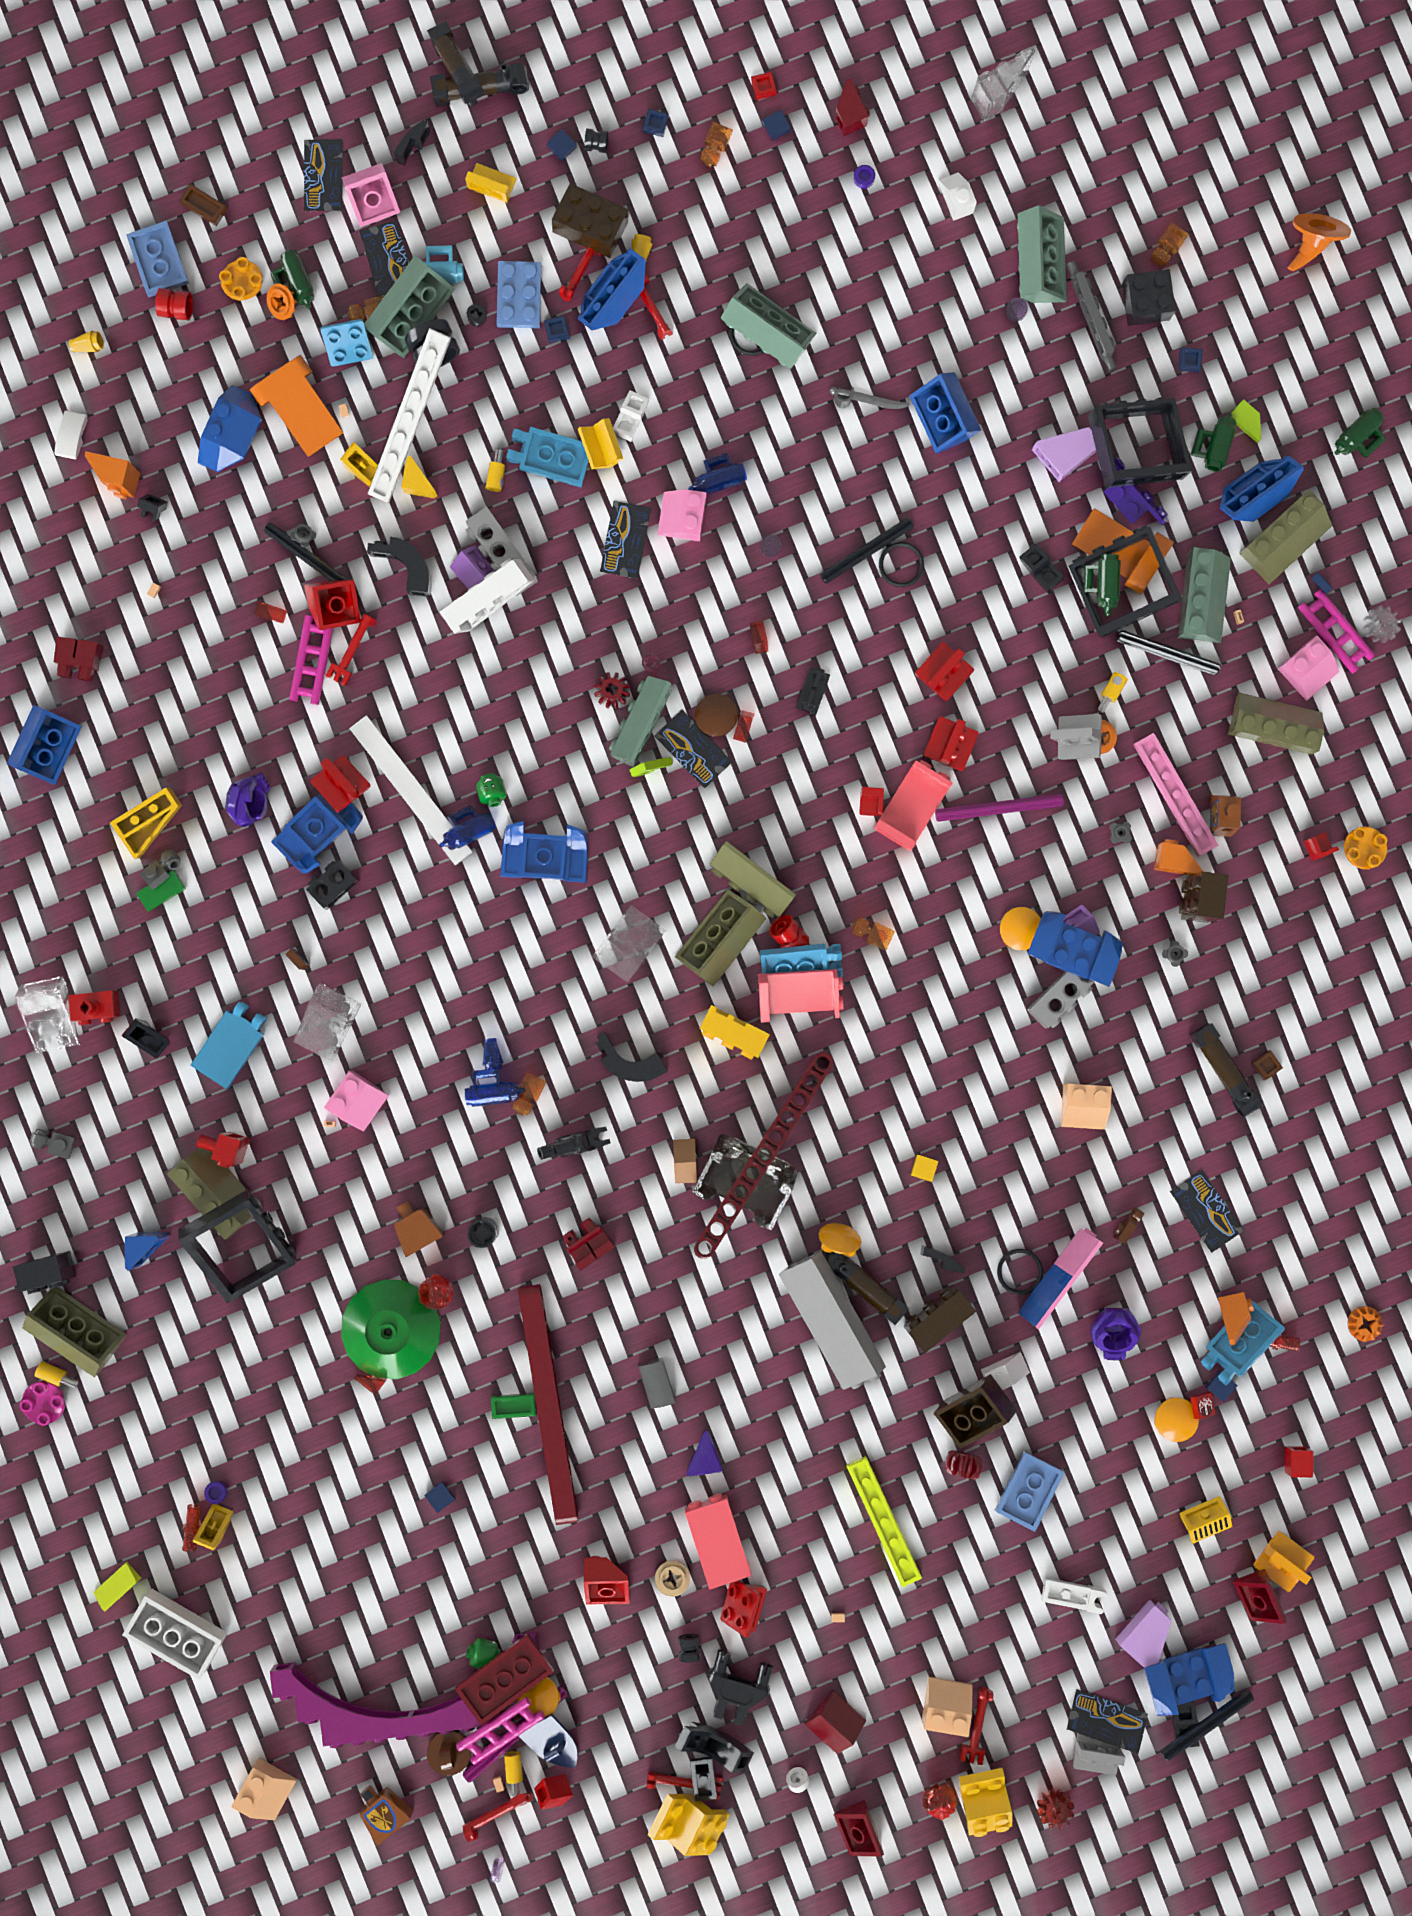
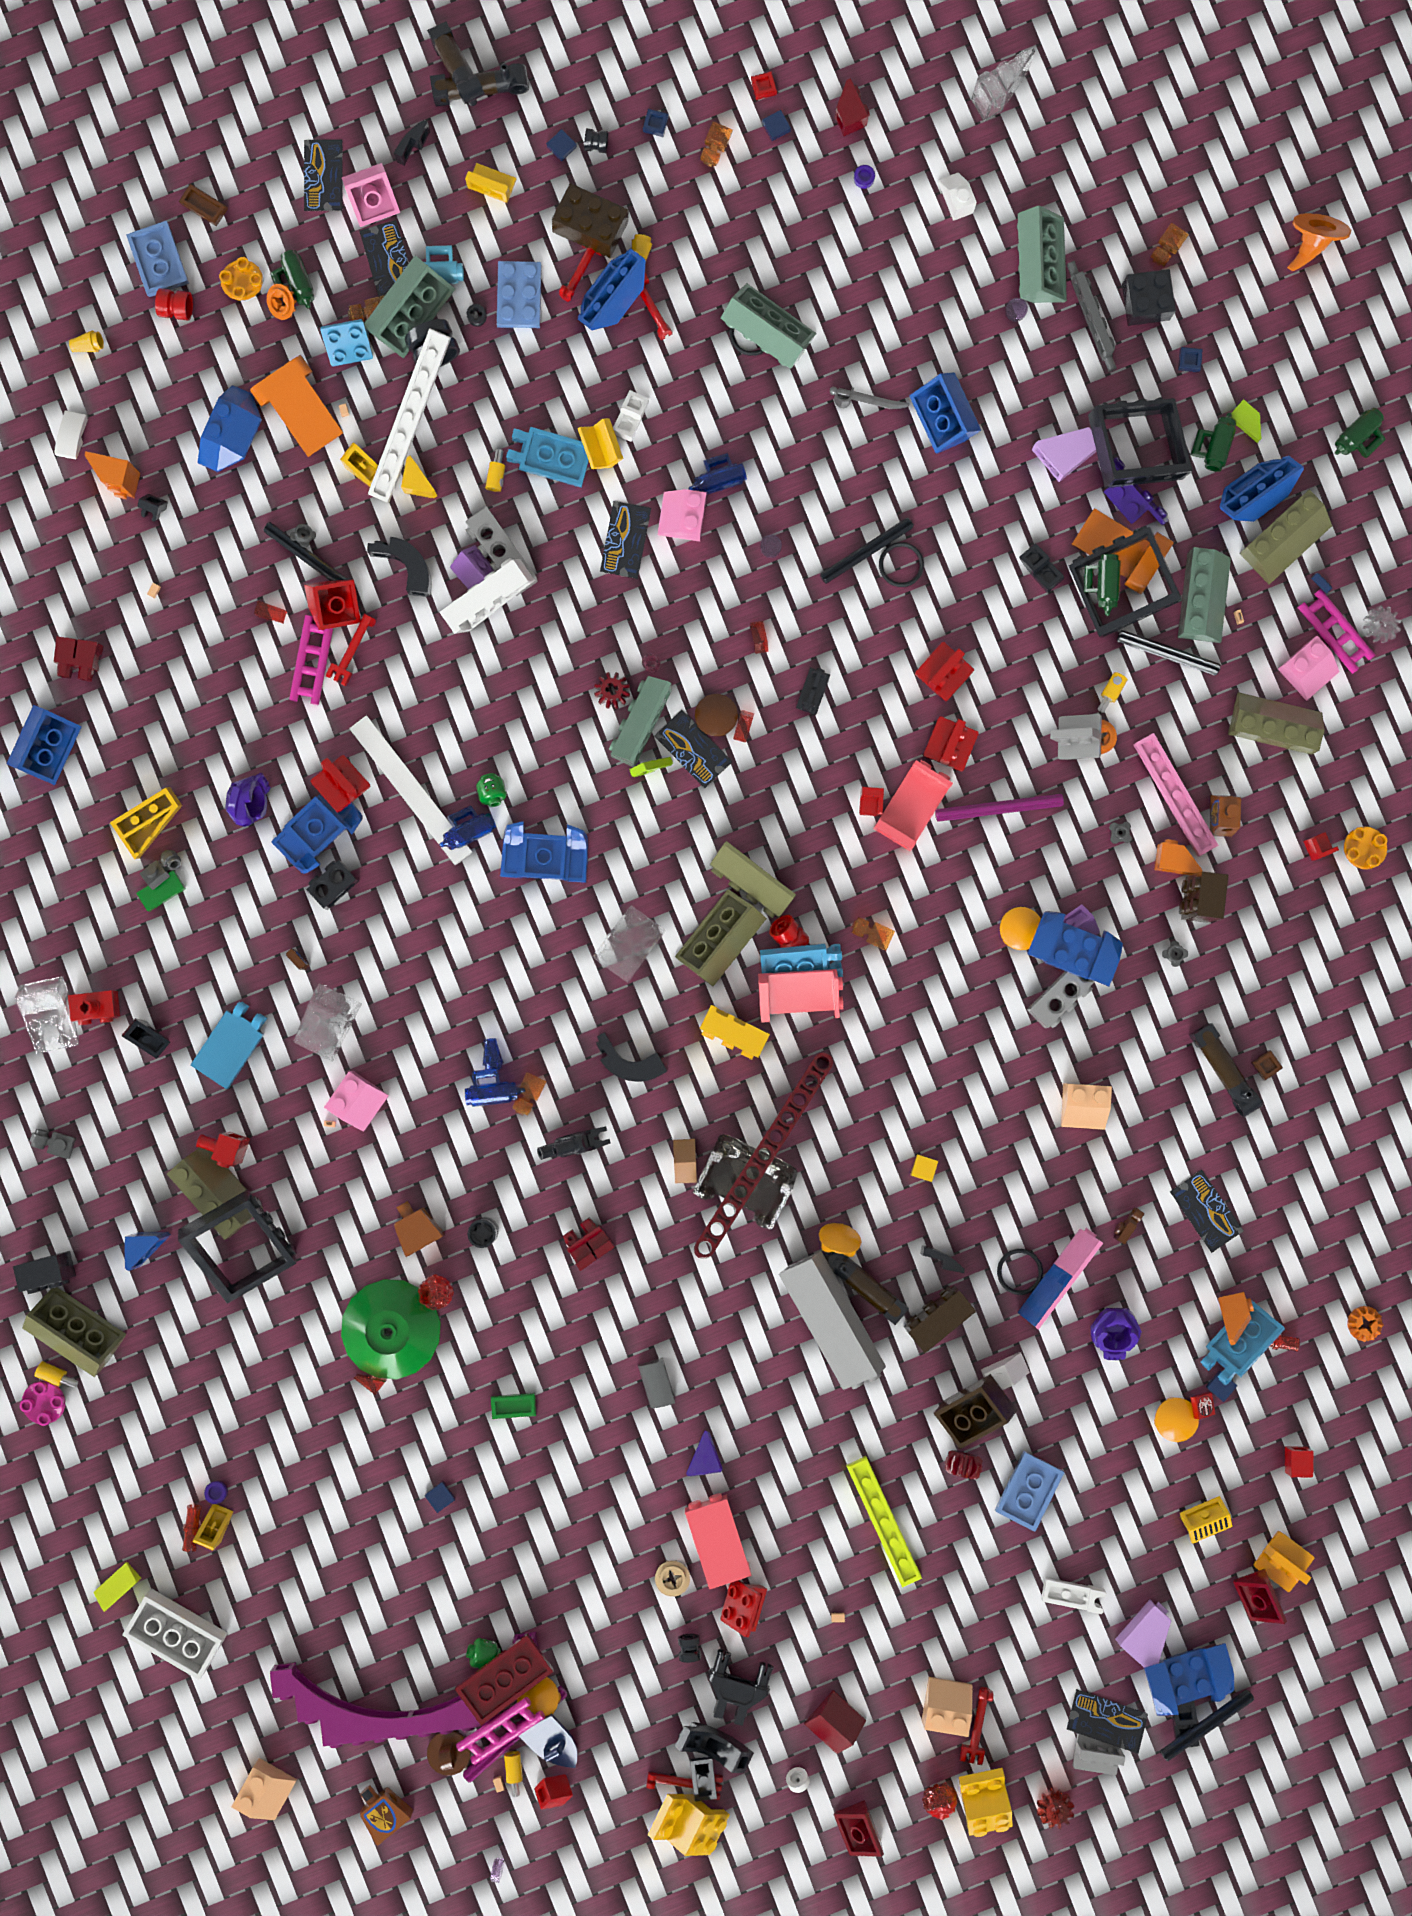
red hinge [462,1792,533,1842] -> none
dark red beam [518,1284,579,1526] -> none
dark blue tile [544,316,570,343] -> none
red slope [583,1556,630,1605] -> none

